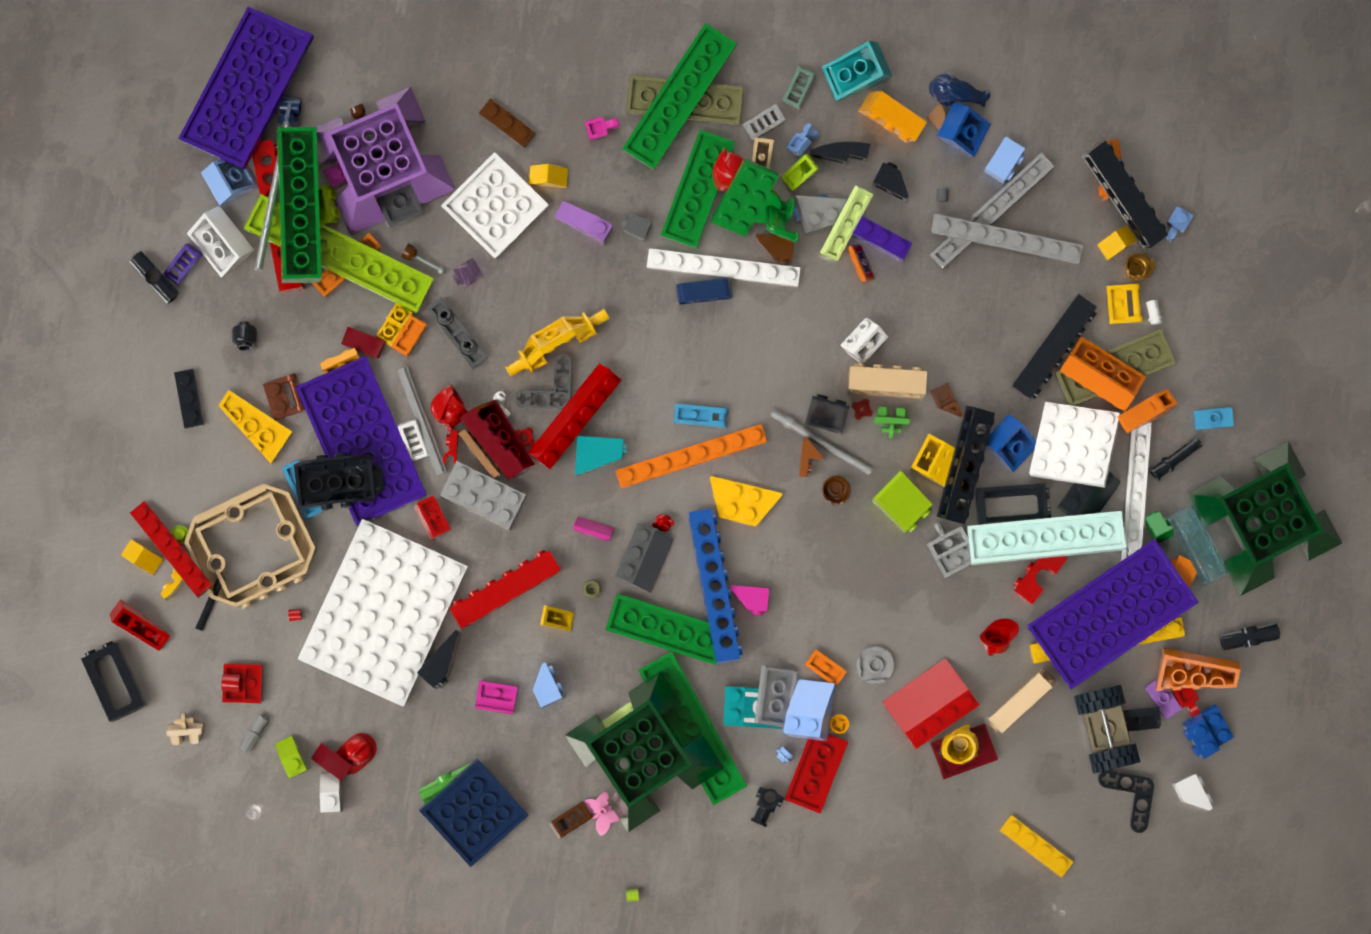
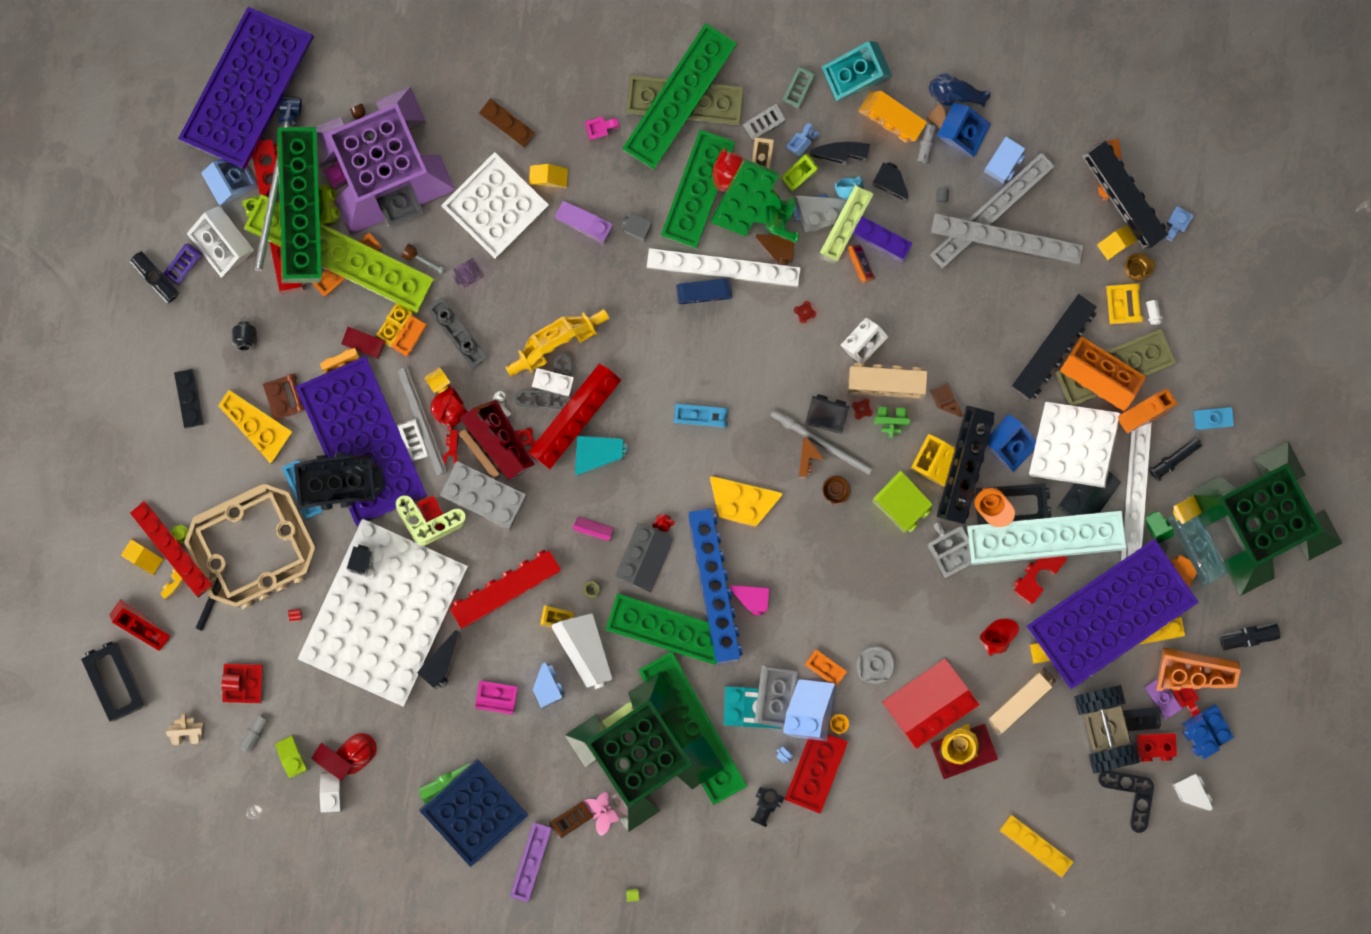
orange plate [615,424,767,489] -> none
none -> lime plate [242,196,259,217]
none -> black brick [346,544,373,577]
none -> yellowish green beam [396,496,466,545]
none -> yellow slope [424,367,450,393]
none -> medium lavender plate [510,822,552,902]
none -> white plate [532,368,574,397]
none -> white slope [551,613,613,689]
none -> clear red plate [794,301,816,323]
none -> medium azure hair [835,176,864,200]
none -> light grey pin [917,124,937,164]
none -> orange piece [975,487,1015,527]
none -> red brick [1135,733,1177,762]
none -> yellow slope [1173,495,1202,524]

